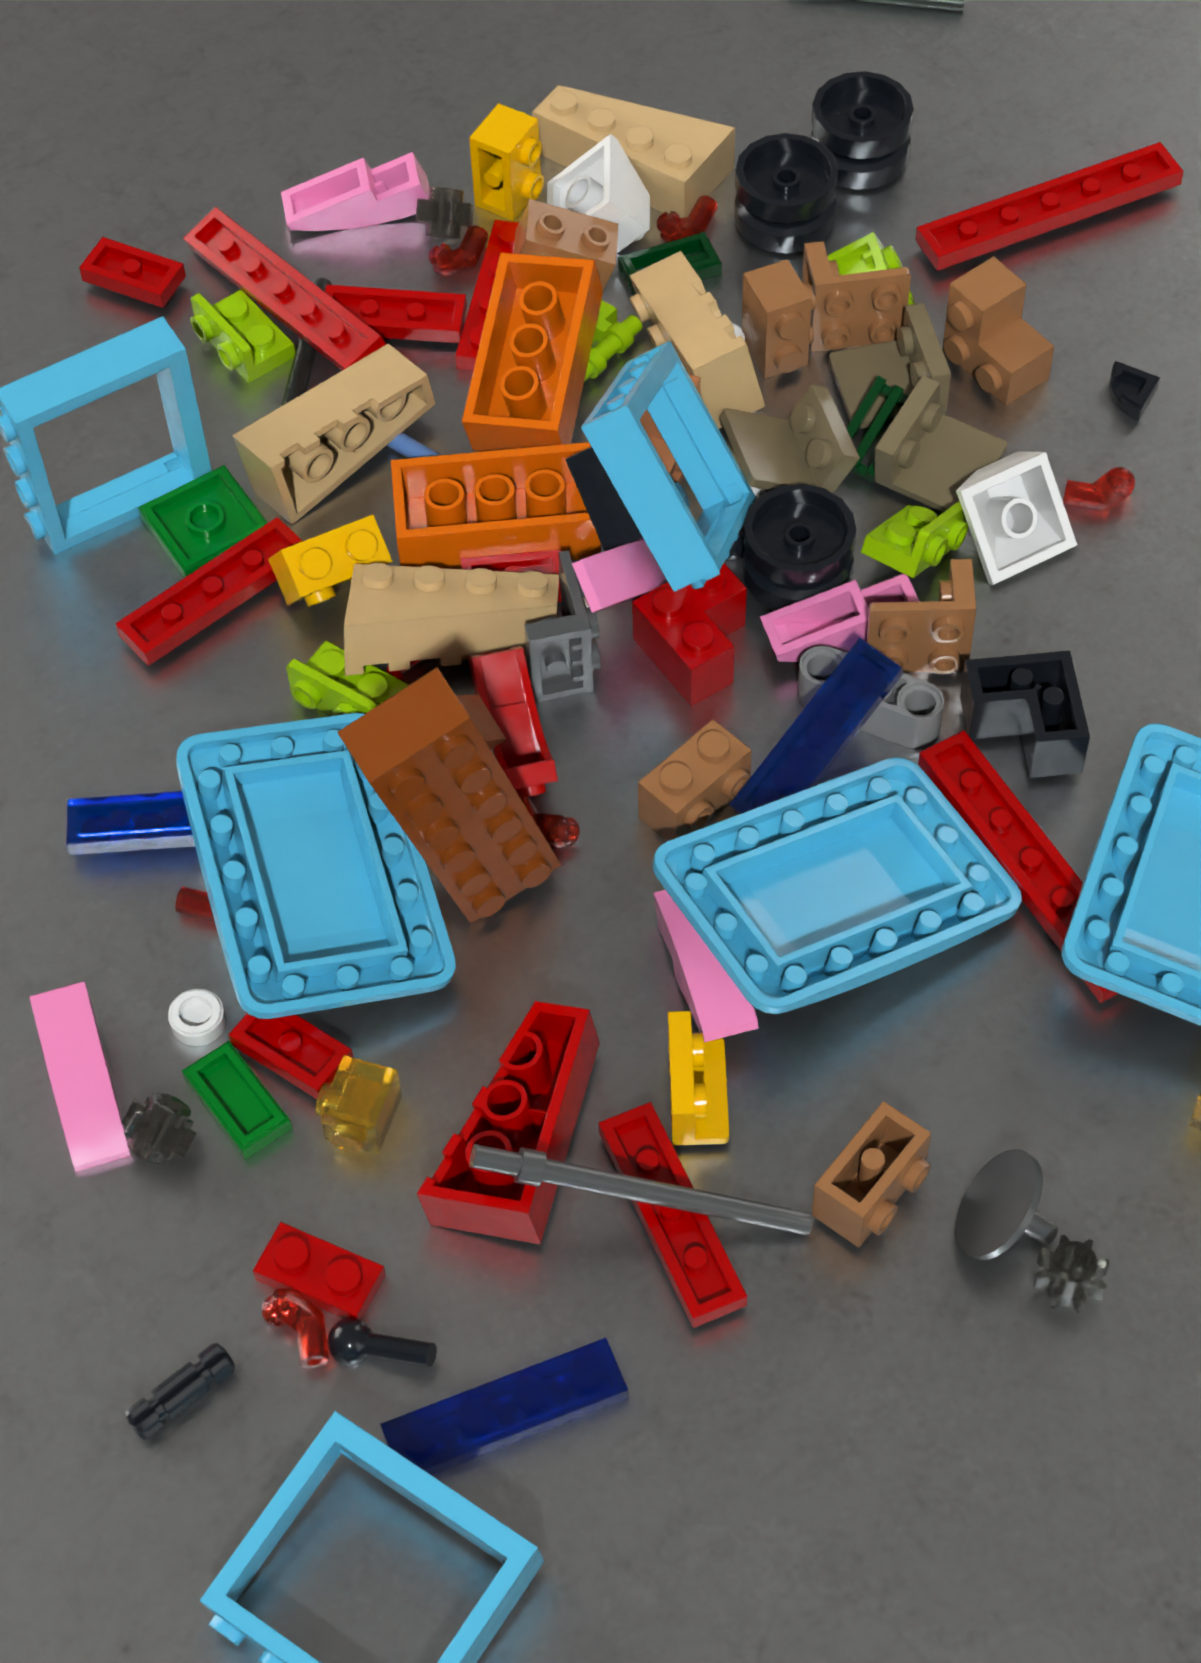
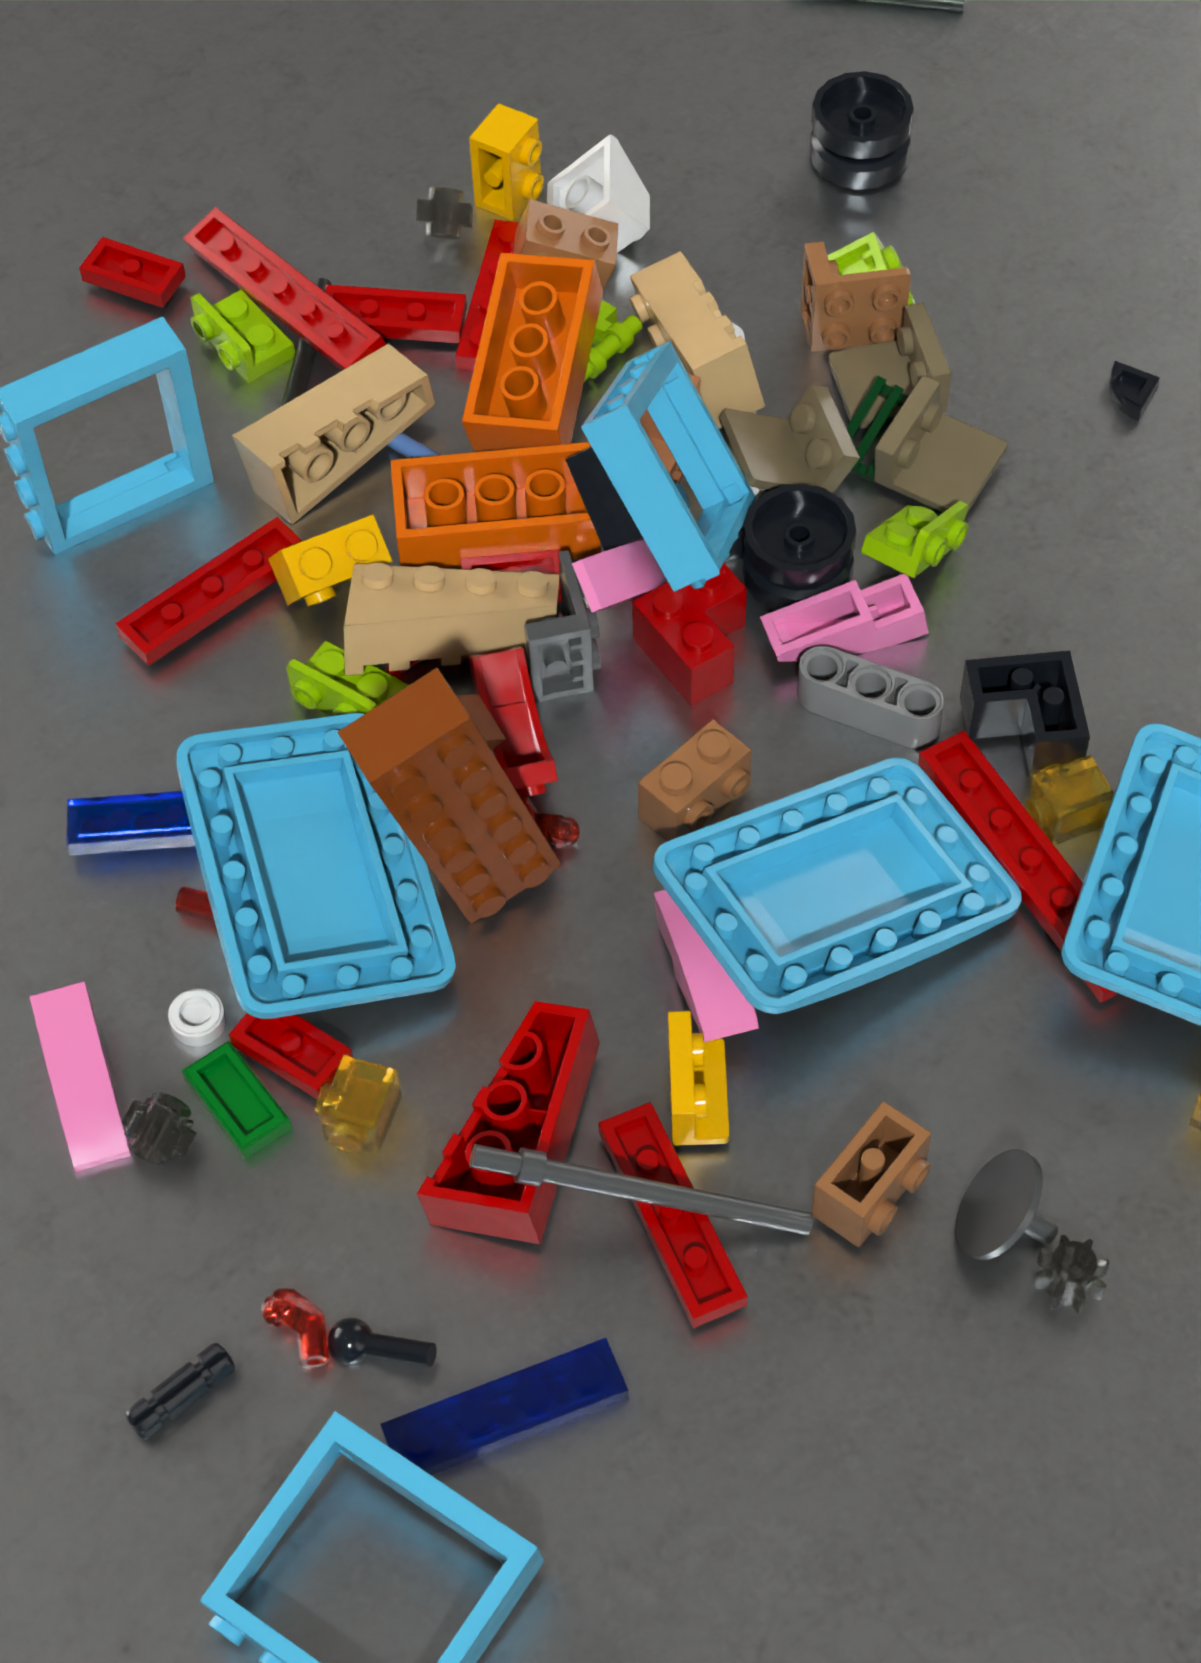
green tile [138,465,268,578] -> none
red plate [253,1222,386,1320] -> none
bright pink slope [281,152,434,231] -> none
clear red arm [428,225,488,277] -> none
tan wedge [532,85,735,223] -> none
dark green tile [618,232,722,296] -> none
clear red arm [656,195,718,242] -> none
clear blue plate [729,638,904,815] -> none
black wheel [734,133,838,254] -> none
medium nougat brick [742,259,816,379] -> none
medium nougat bracket [865,559,976,674] -> none
red plate [915,142,1184,271] -> none
medium nougat brick [942,256,1054,406] -> none
white slope [956,451,1077,585] -> none
clear red arm [1063,467,1135,511] -> none
none -> clear yellow brick [1025,755,1114,845]

